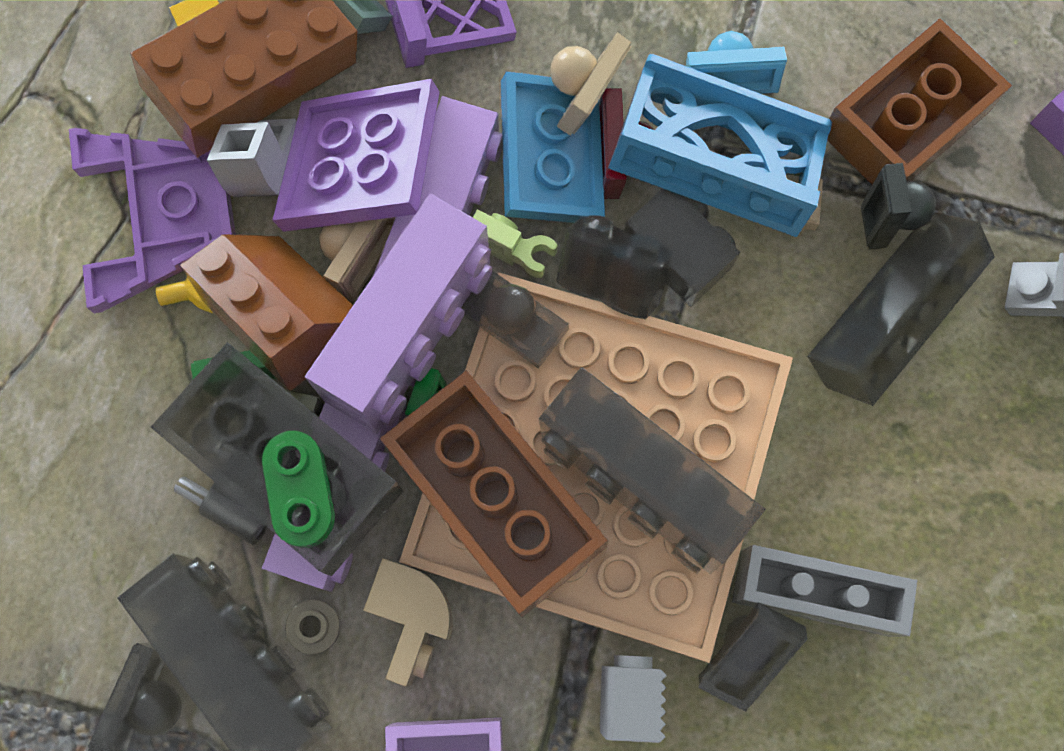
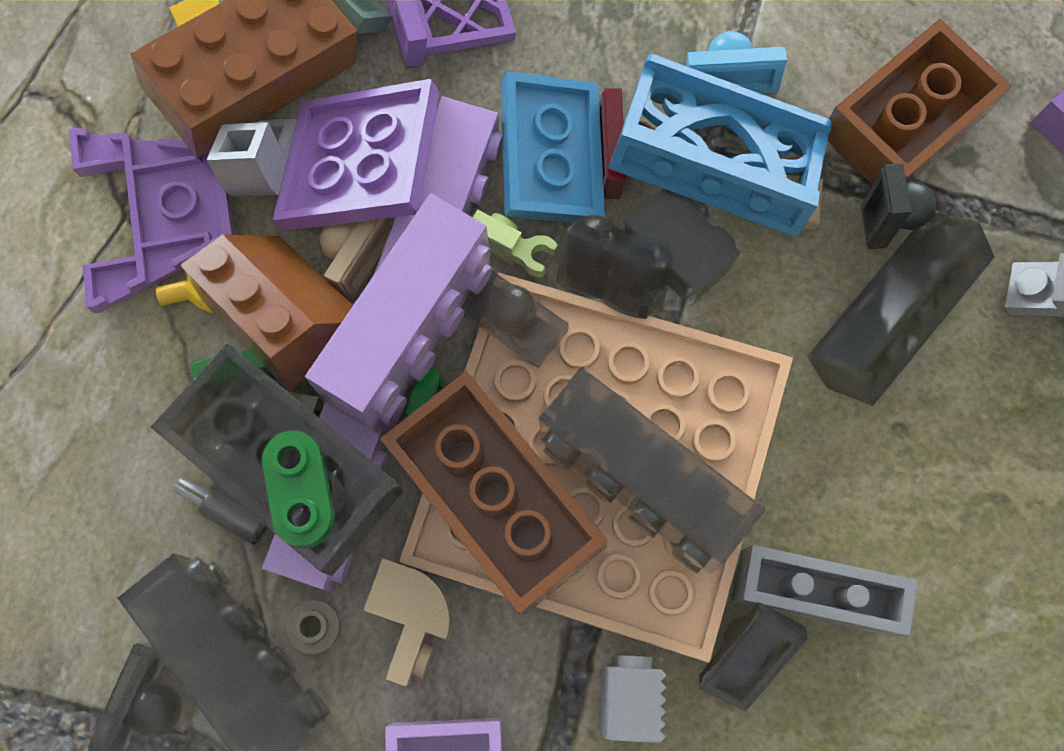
tan tile [550,32,632,136] -> none

